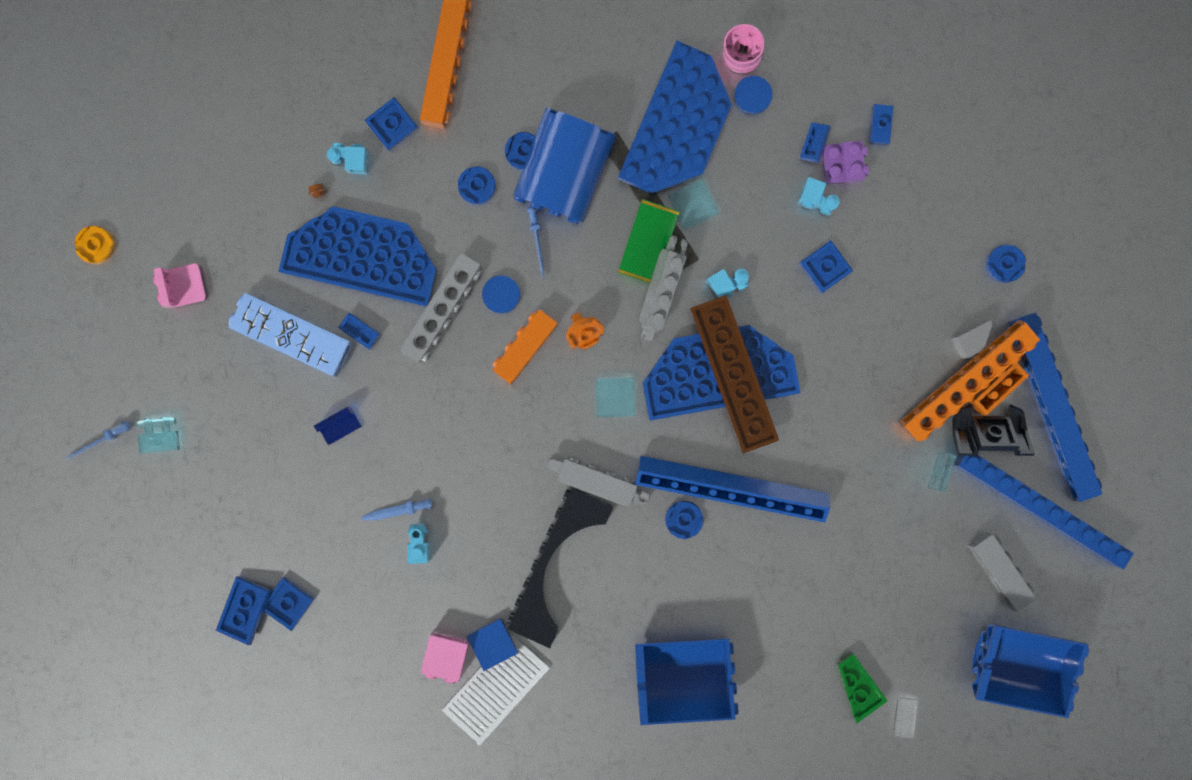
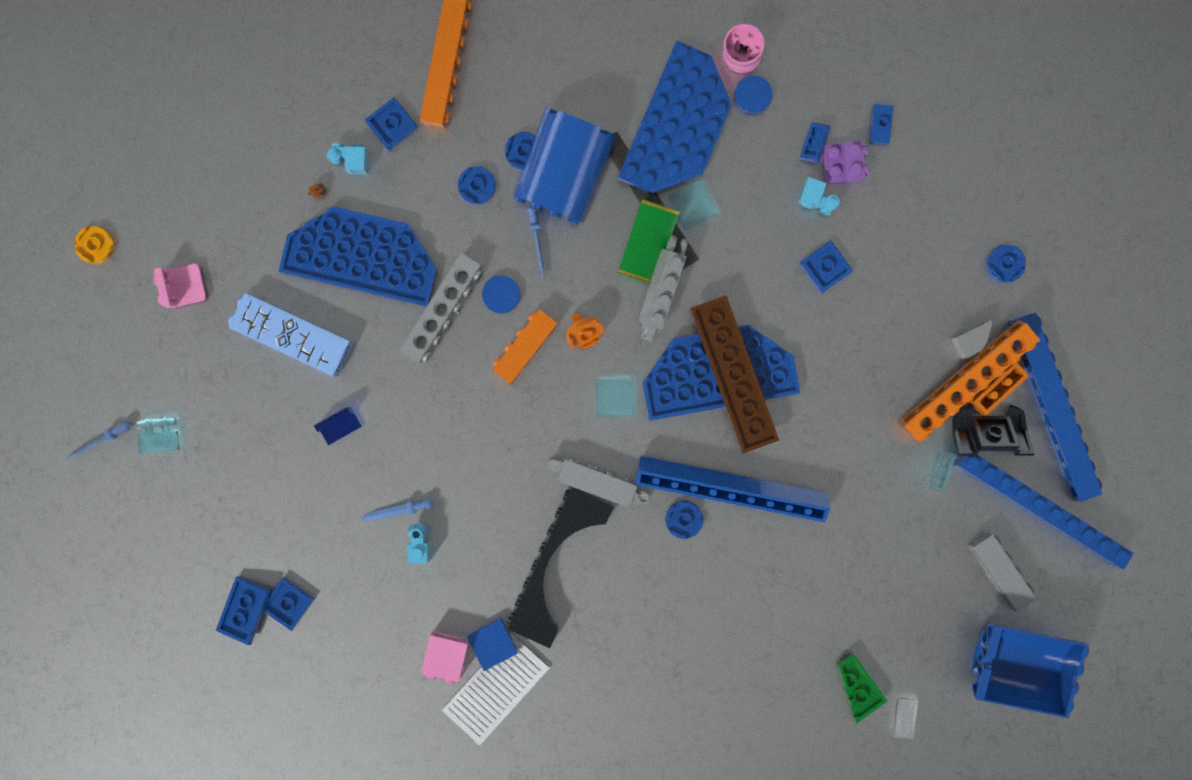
blue plate [338,312,381,350] -> none
blue cylinder [635,639,739,725] -> none
medium azure brick [706,269,749,298] -> none

